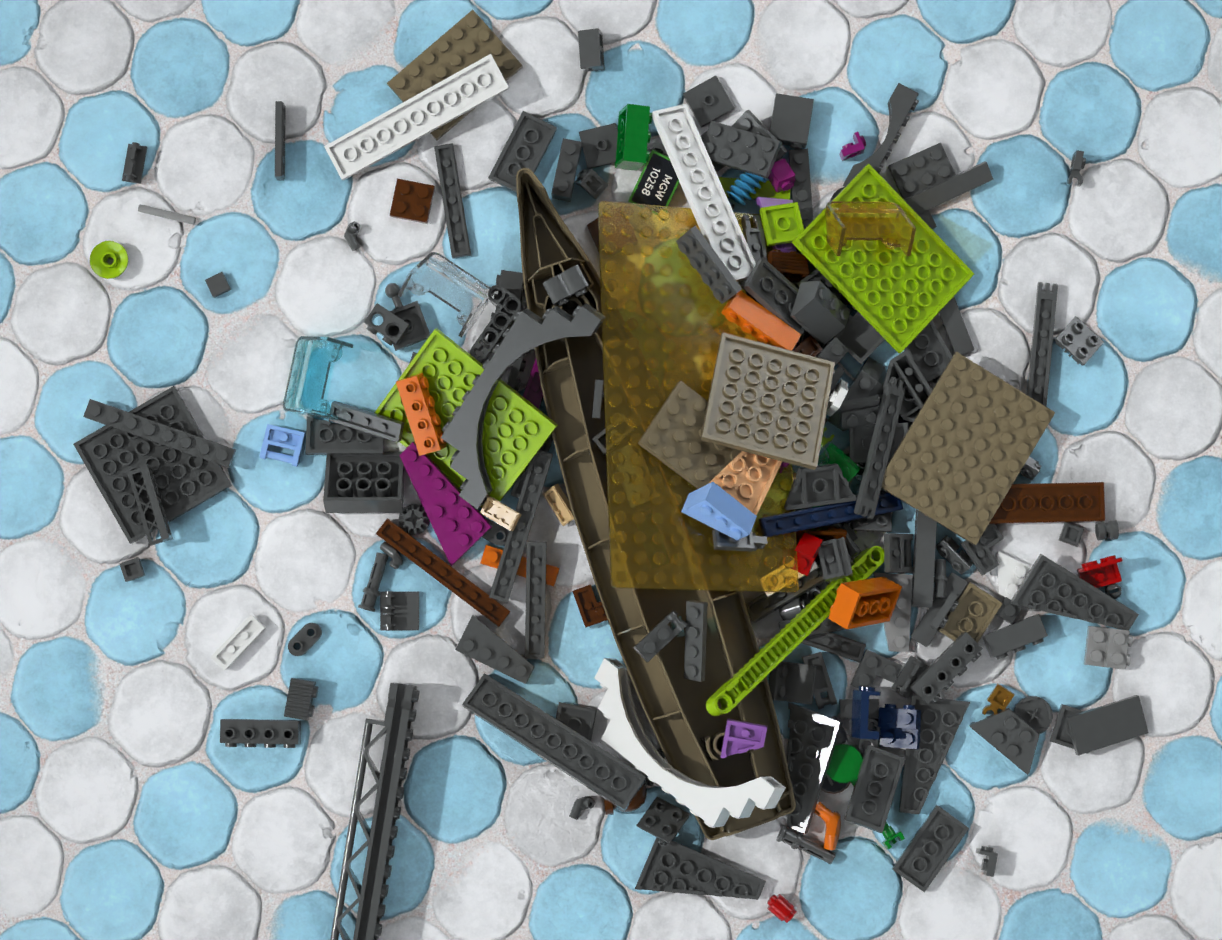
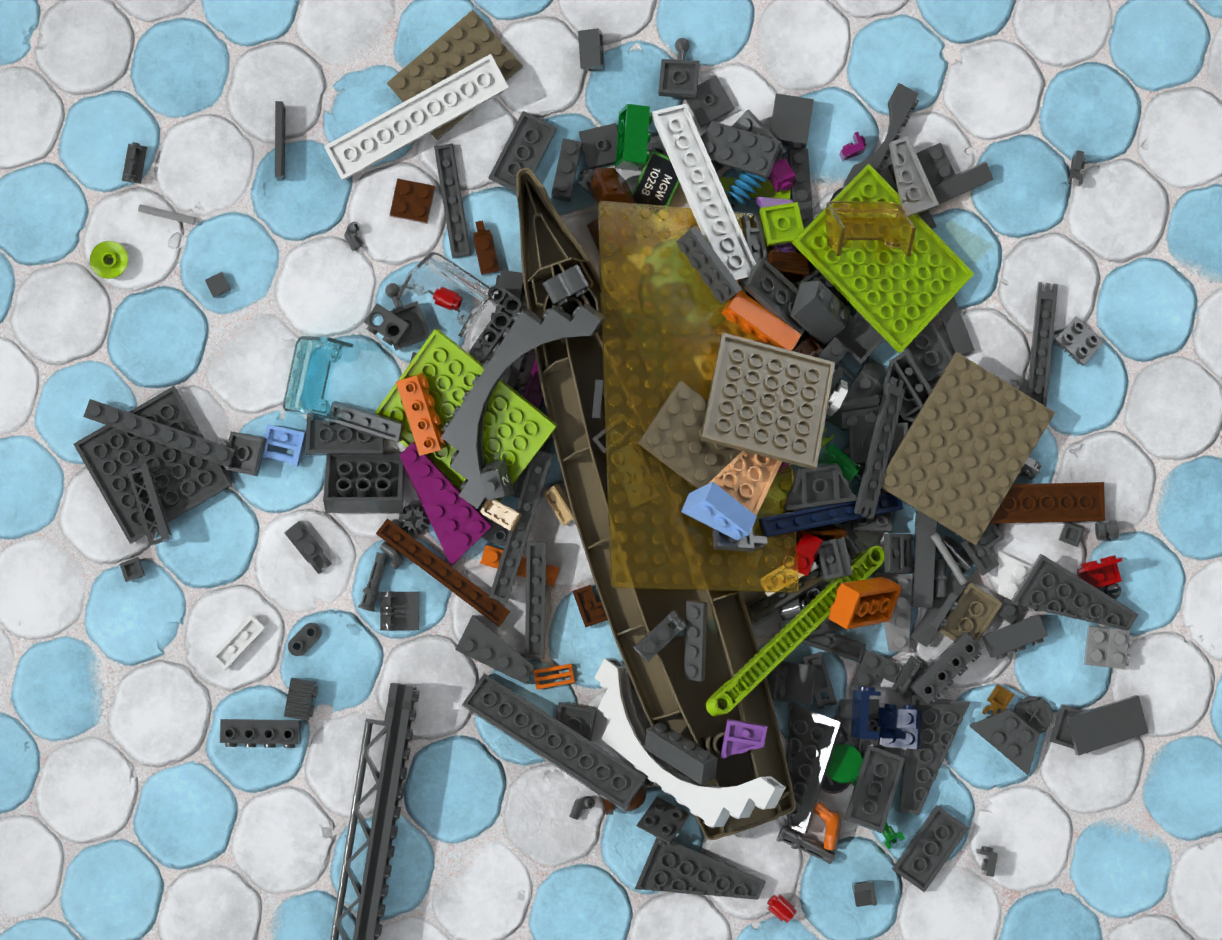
none -> dark grey plate [222,431,267,477]
none -> dark grey hinge [284,521,332,574]
none -> red brick [433,286,463,311]
none -> reddish brown hinge [473,220,500,276]
none -> dark grey torso [480,459,515,500]
none -> orange tile [533,663,575,689]
none -> reddish brown slope [591,167,637,211]
none -> dark grey brick [645,722,718,785]
none -> dark grey plate [658,38,700,98]
none -> dark grey panel [852,880,877,907]
none -> light grey wing [889,136,939,219]
none -> light grey bar [931,533,968,585]

